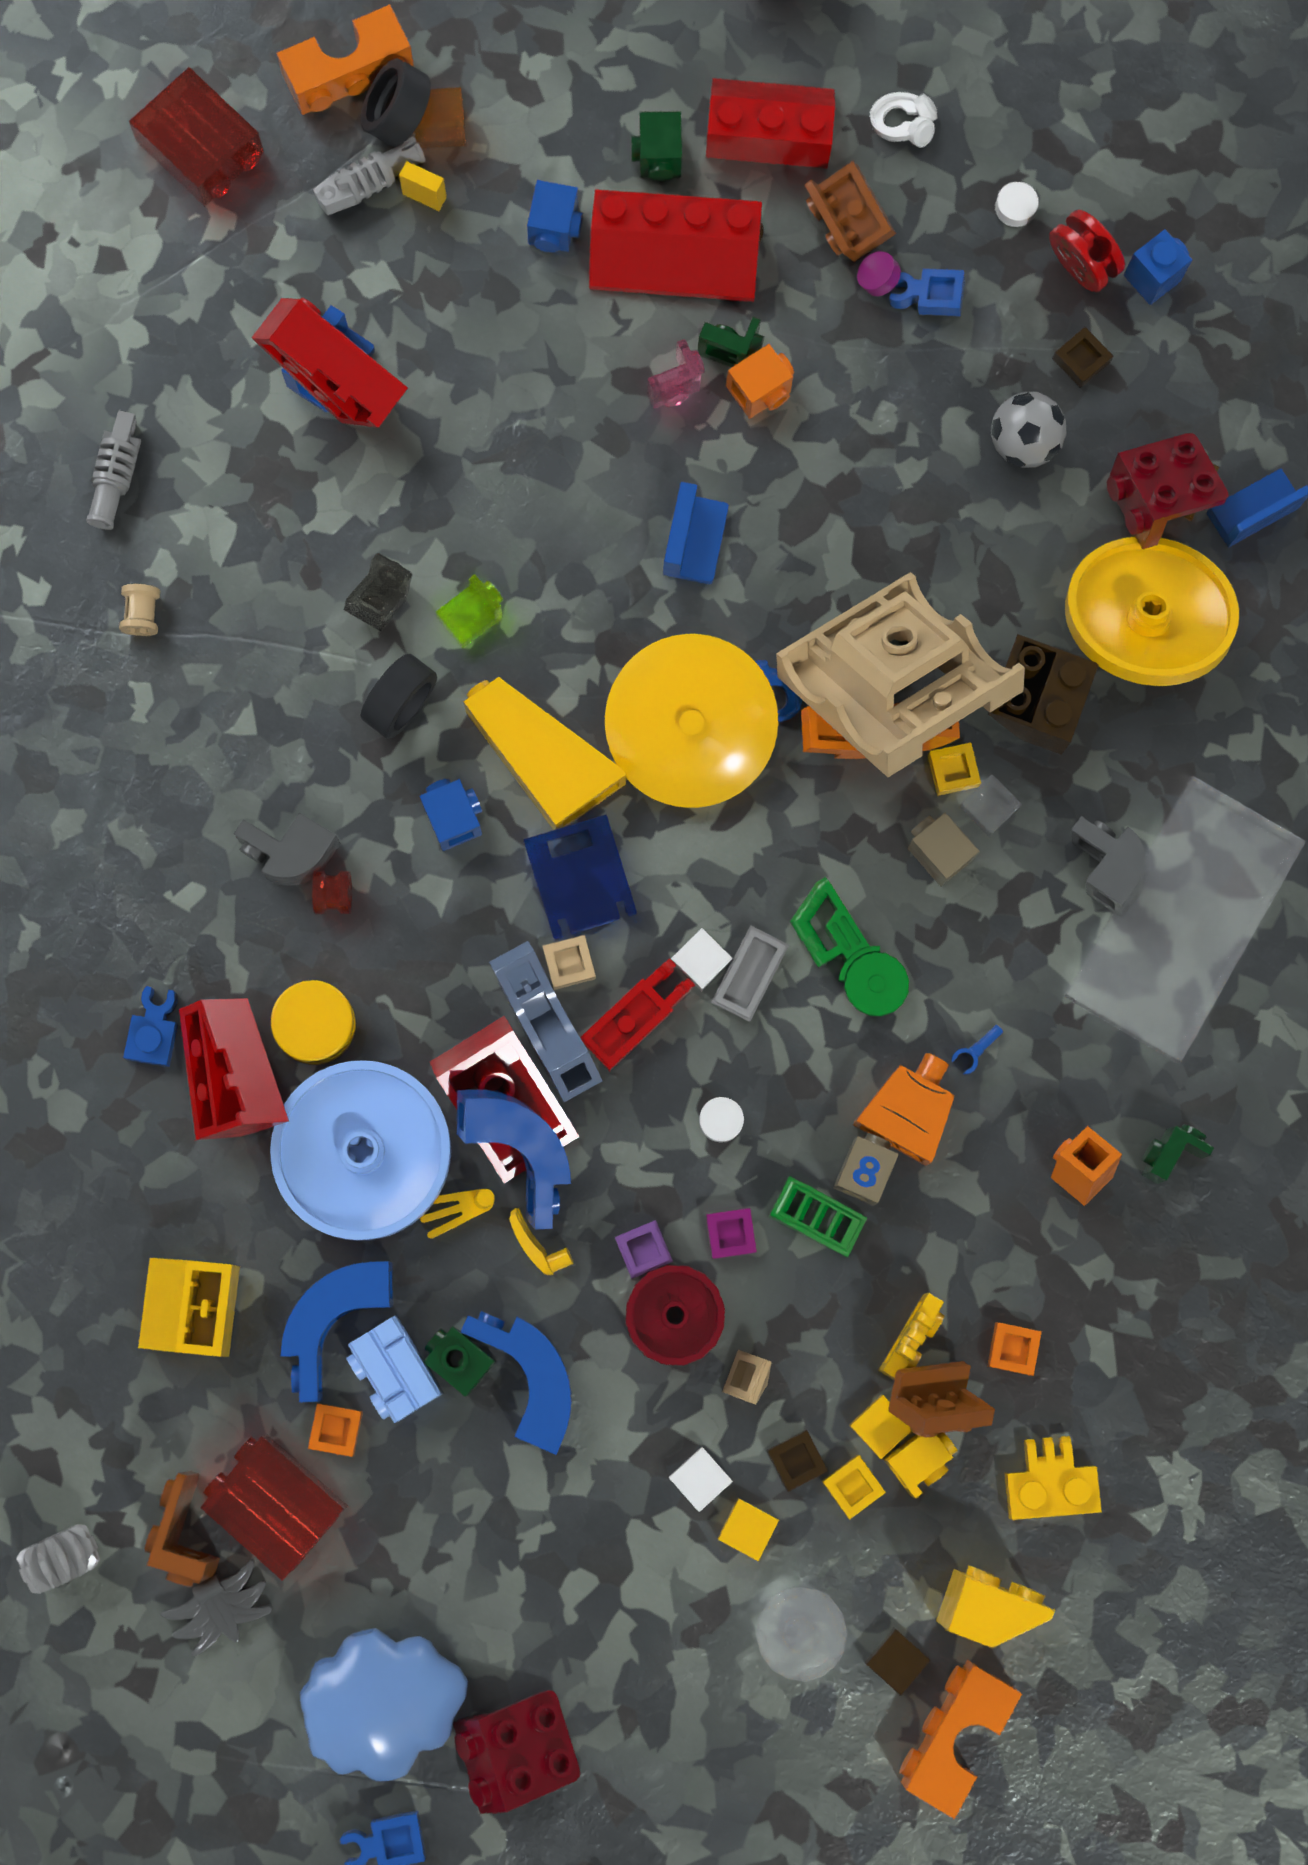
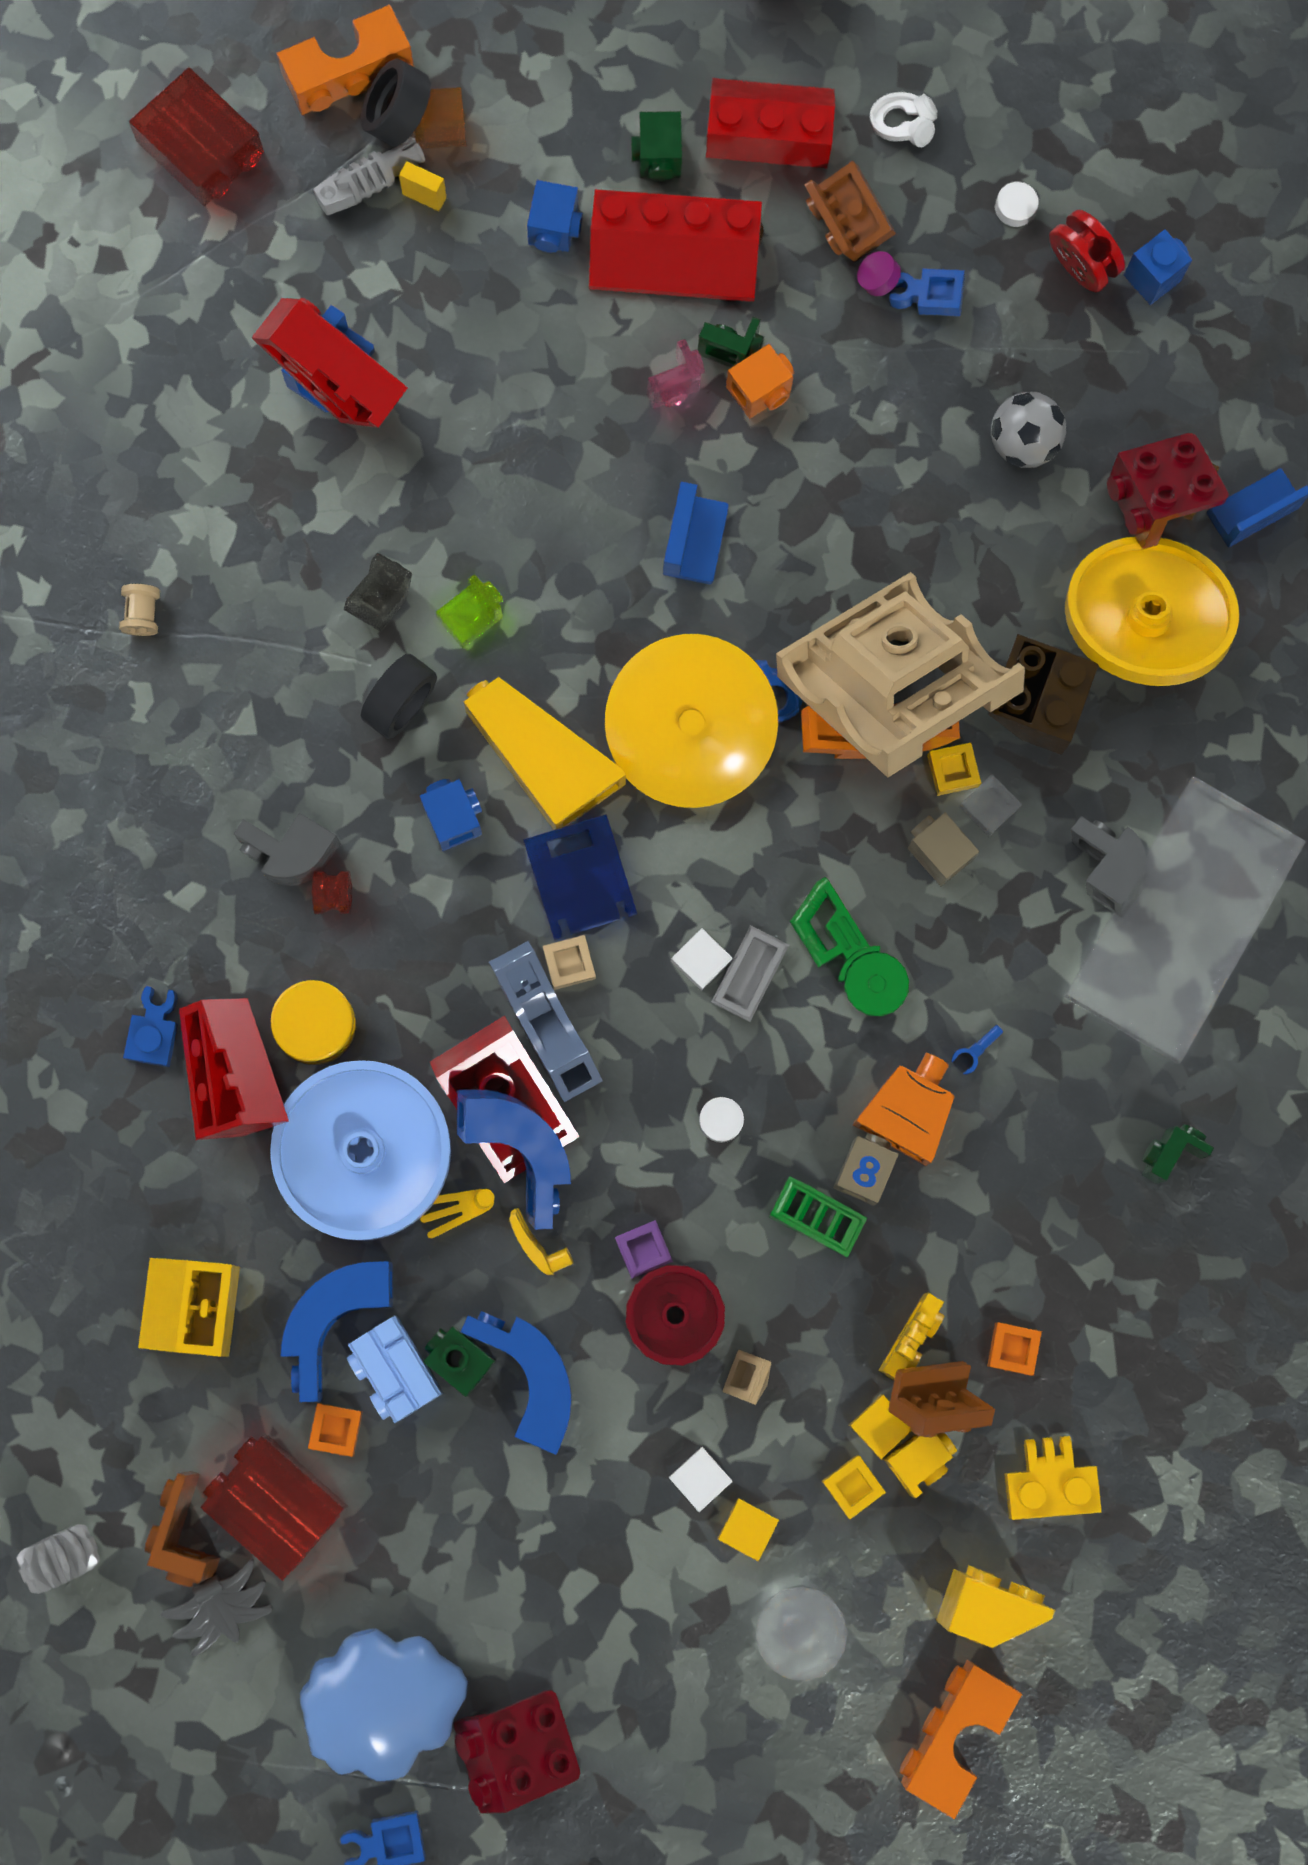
light grey hinge [86,410,141,530] -> none
red hinge [580,958,695,1072] -> none
magenta tile [706,1208,757,1259] -> none
dark brown tile [766,1430,828,1492] -> none
dark brown tile [864,1627,930,1696] -> none
orange brick [1051,1126,1122,1206] -> none
dark brown tile [1052,326,1114,388] -> none

